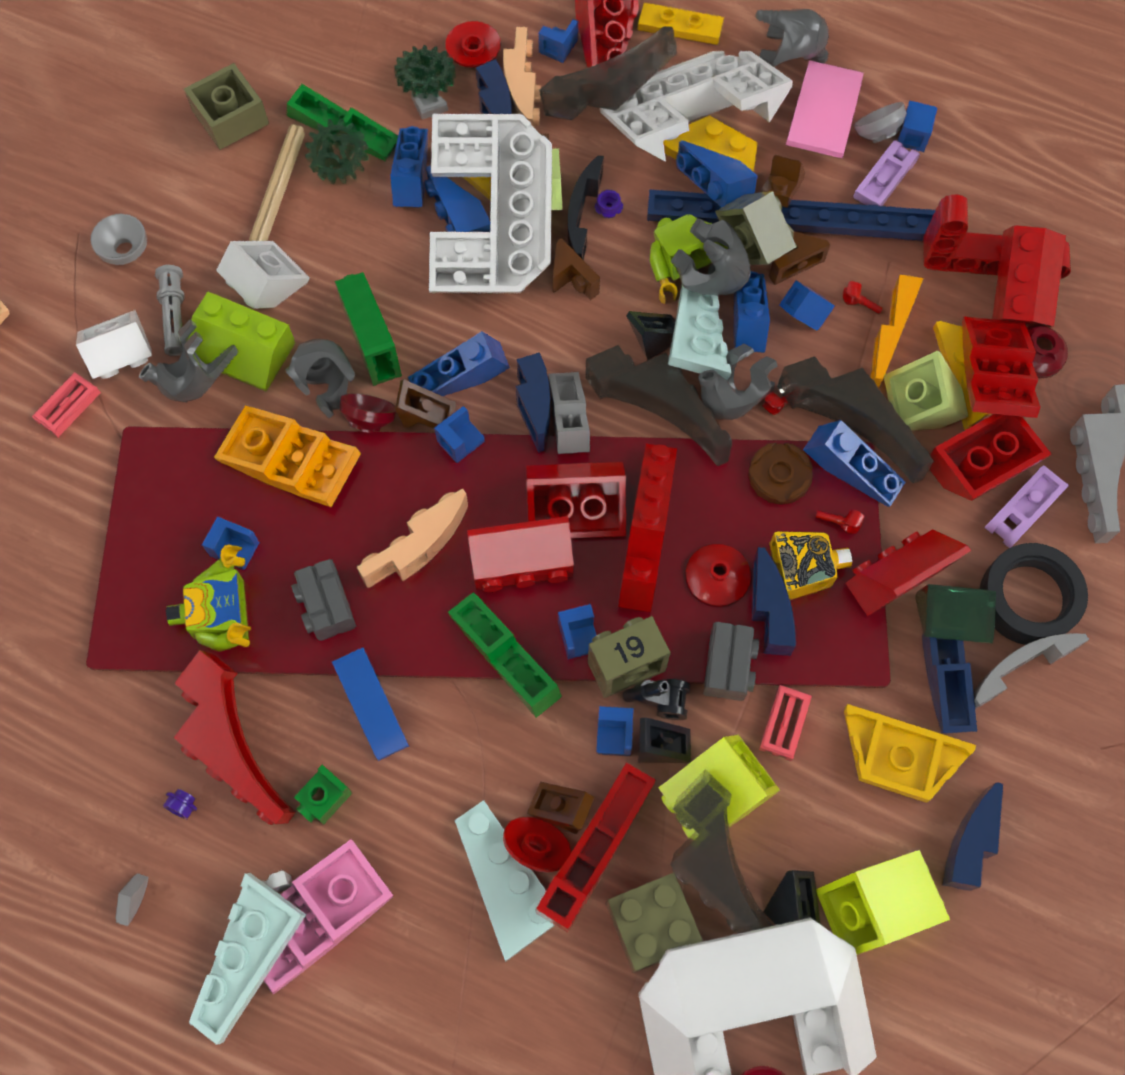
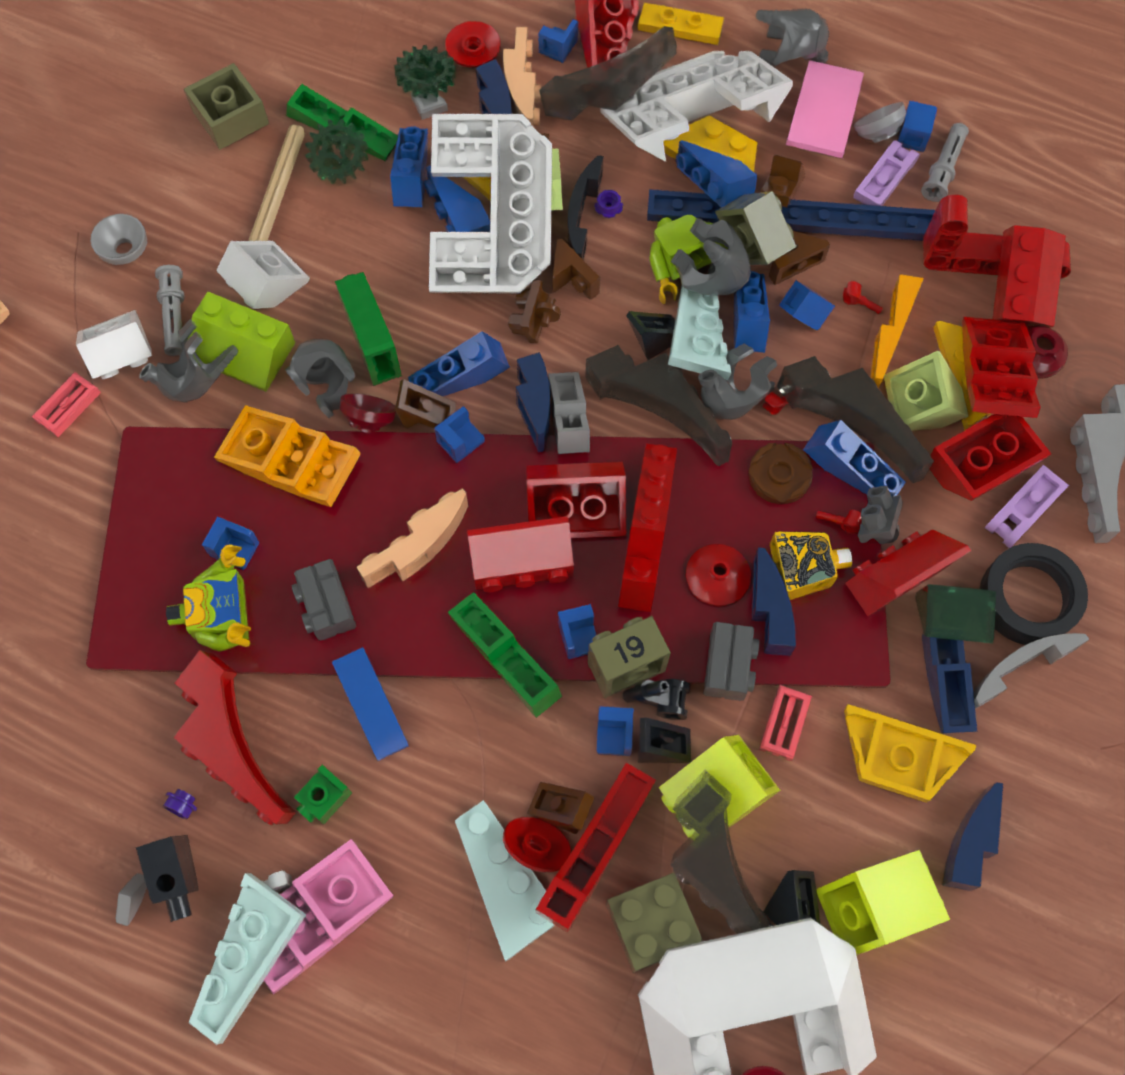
none -> black torso [136,835,199,922]
none -> reddish brown hips [508,280,561,343]
none -> dark grey hips [858,486,903,544]
none -> light grey pin [921,123,969,202]

